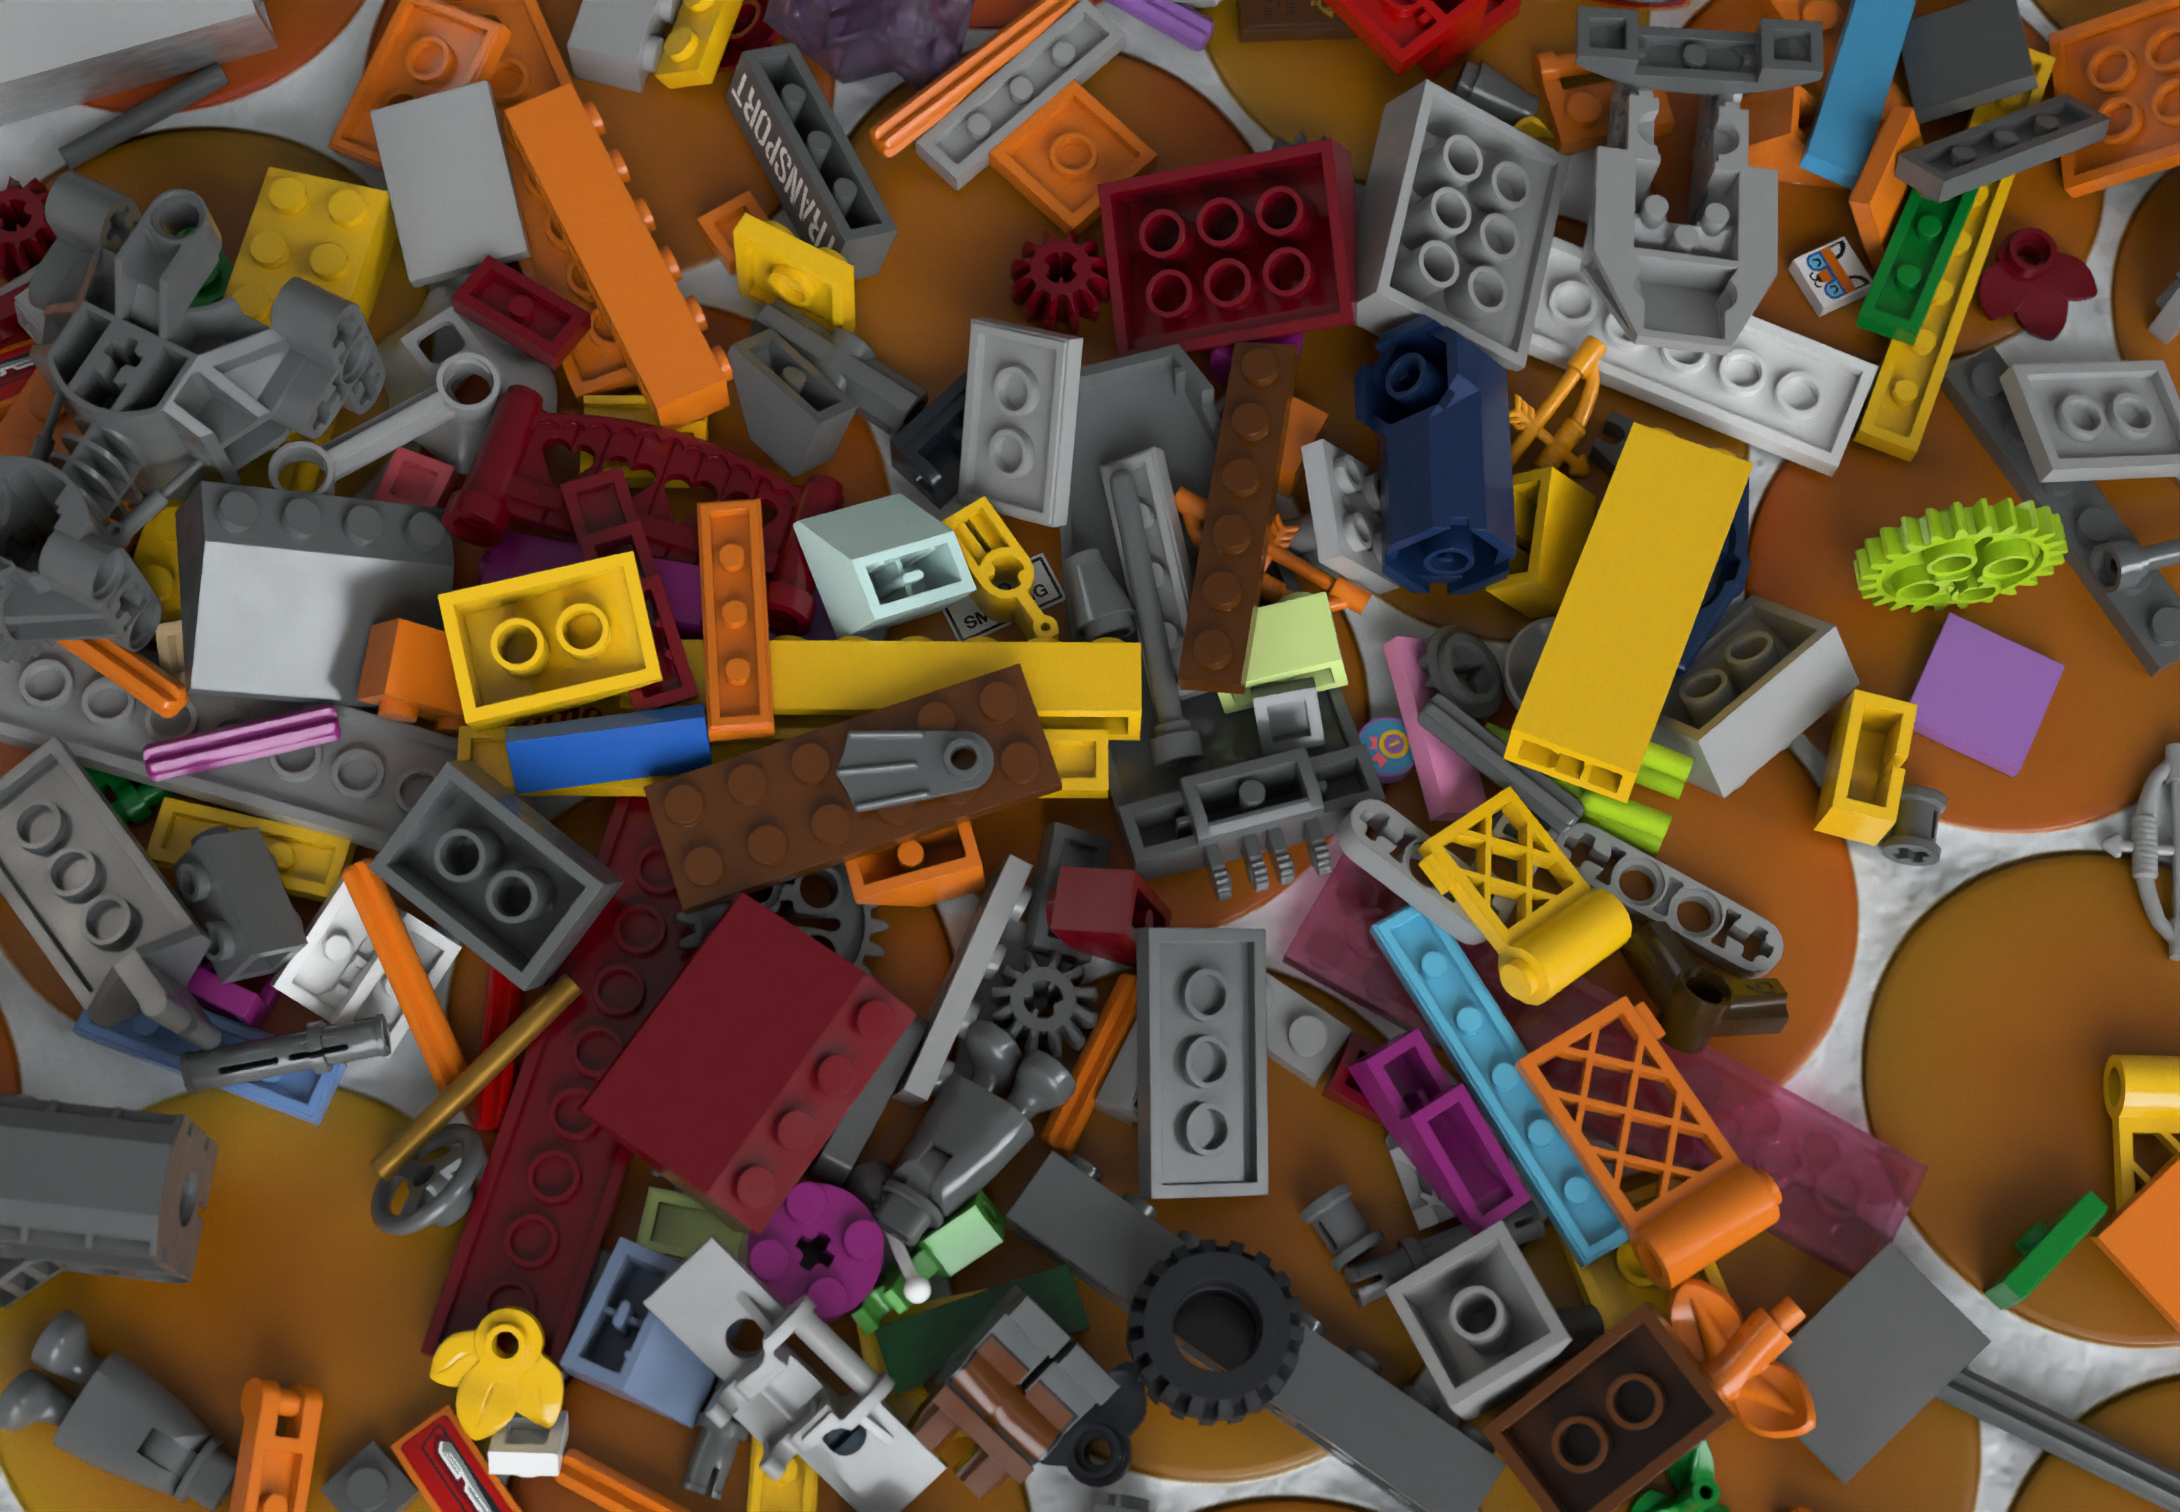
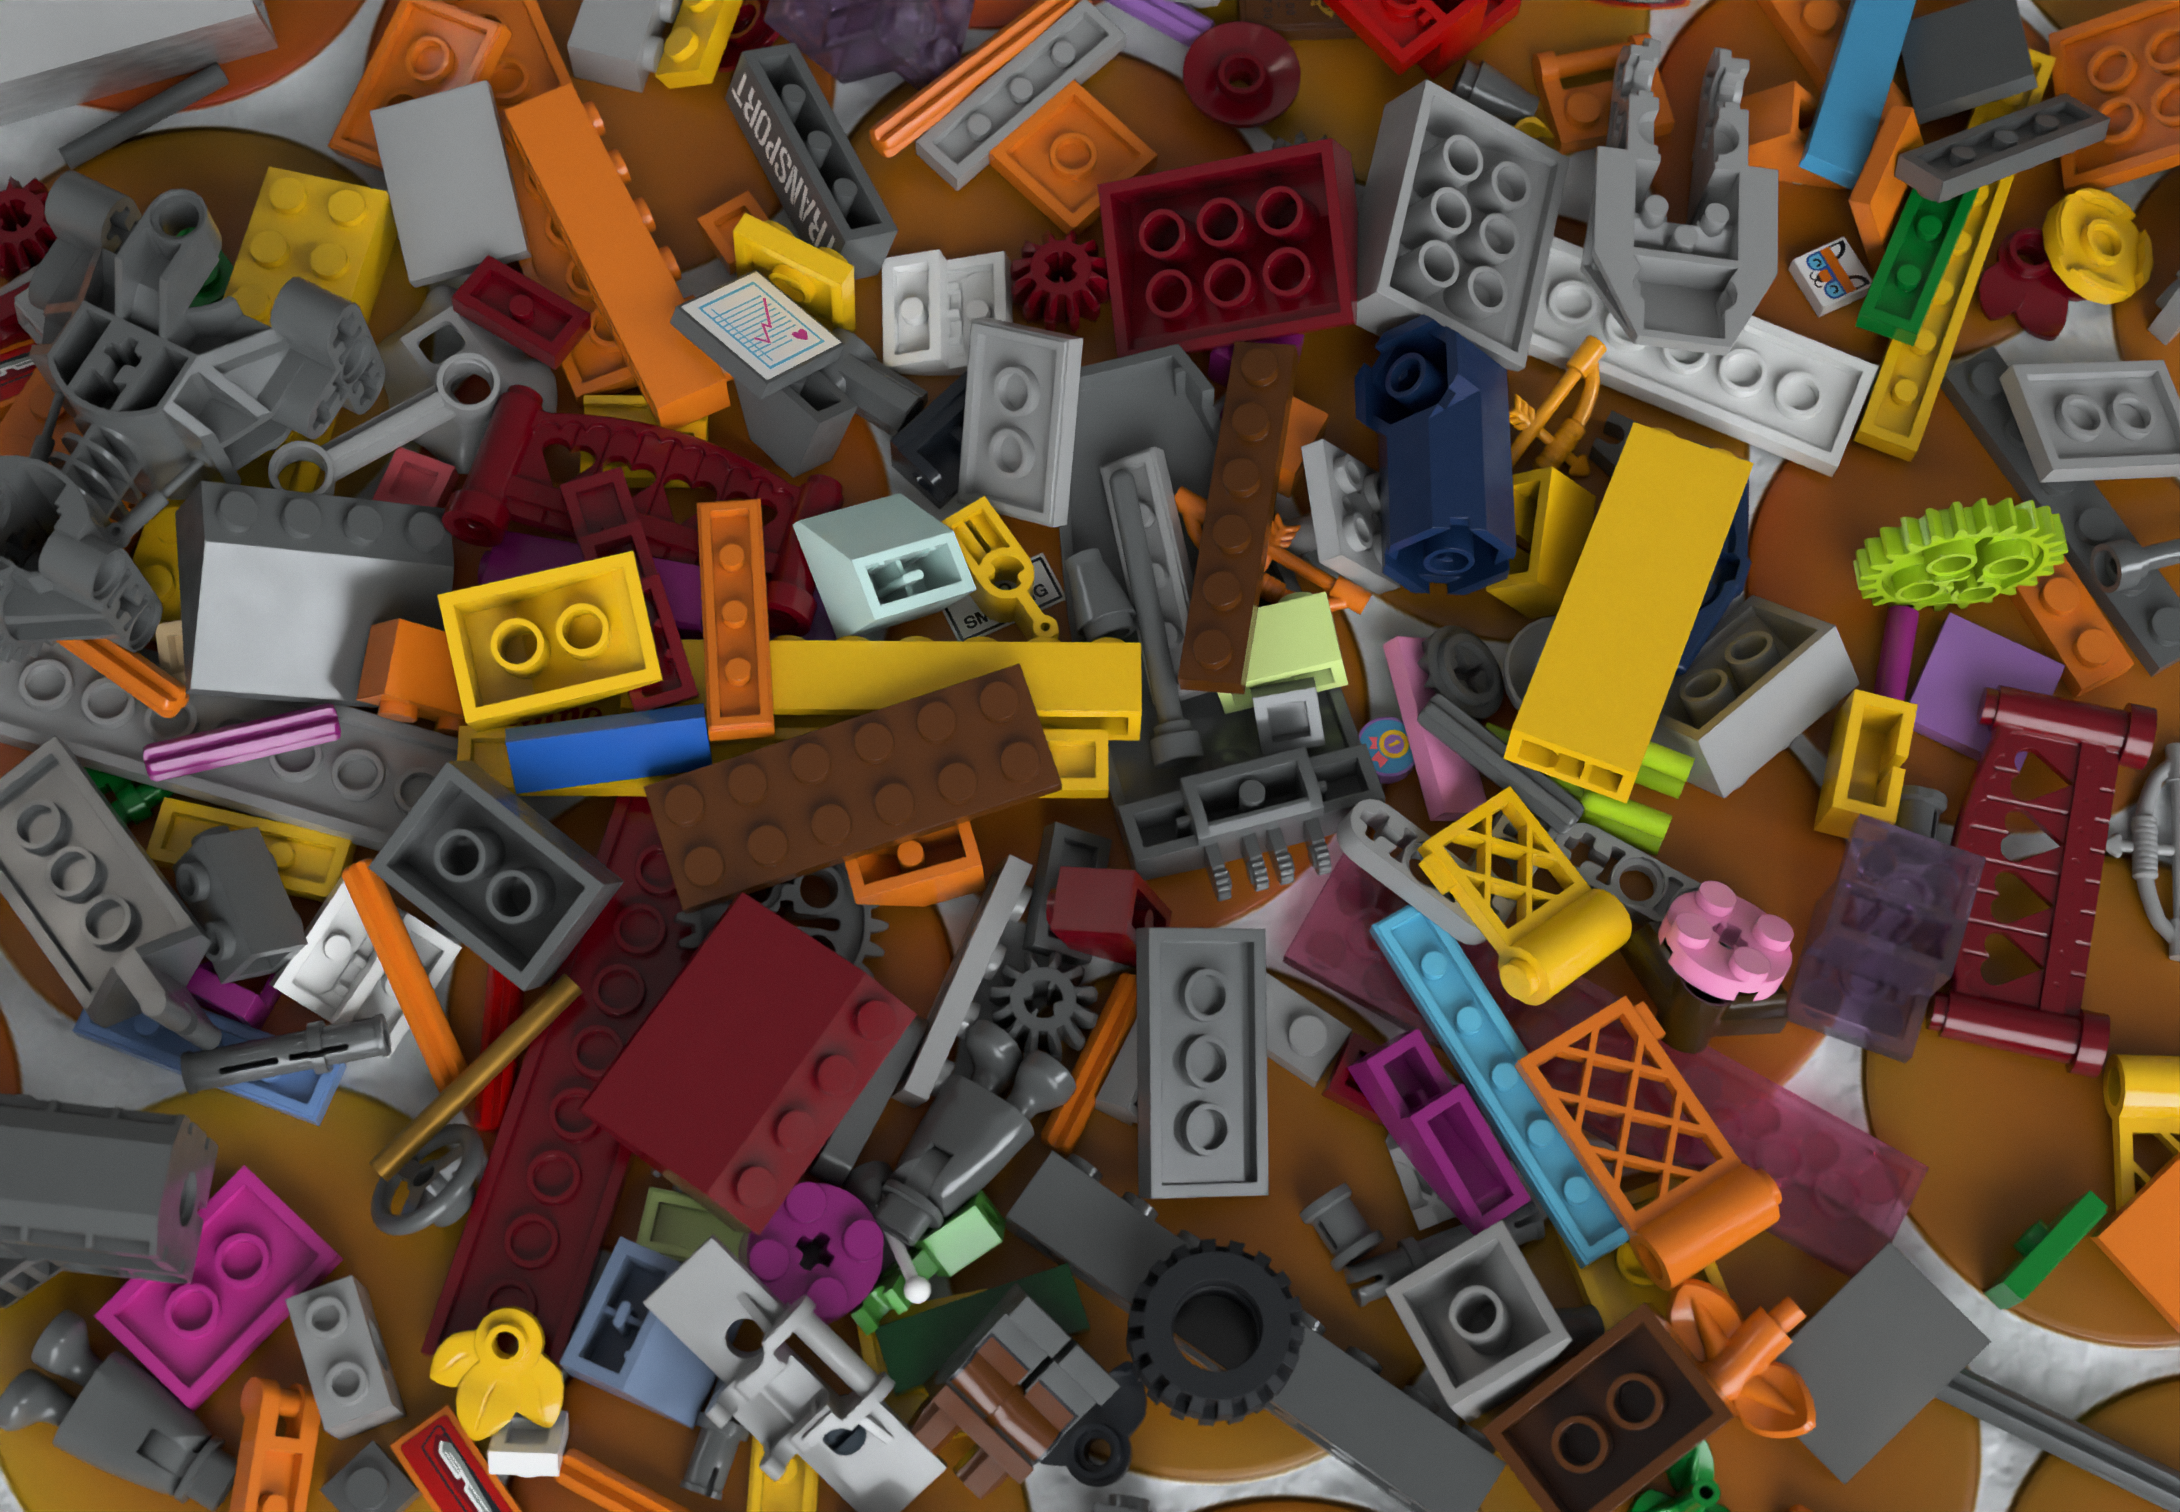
dark grey piece [835,730,994,813] -> none
dark grey slope [1575,6,1824,94] -> none
none -> dark pink plate [94,1165,344,1411]
none -> light grey brick [285,1275,407,1441]
none -> tile [670,269,845,400]
none -> white slope [882,249,1013,376]
none -> dark red dish [1182,21,1301,128]
none -> bright pink plate [1658,881,1794,1001]
none -> clear purple bracket [1786,813,1986,1063]
none -> magenta piece [1873,606,1919,701]
none -> dark red piece [1926,685,2158,1078]
none -> orange plate [2008,554,2134,698]
none -> yellow tile [2042,188,2154,305]

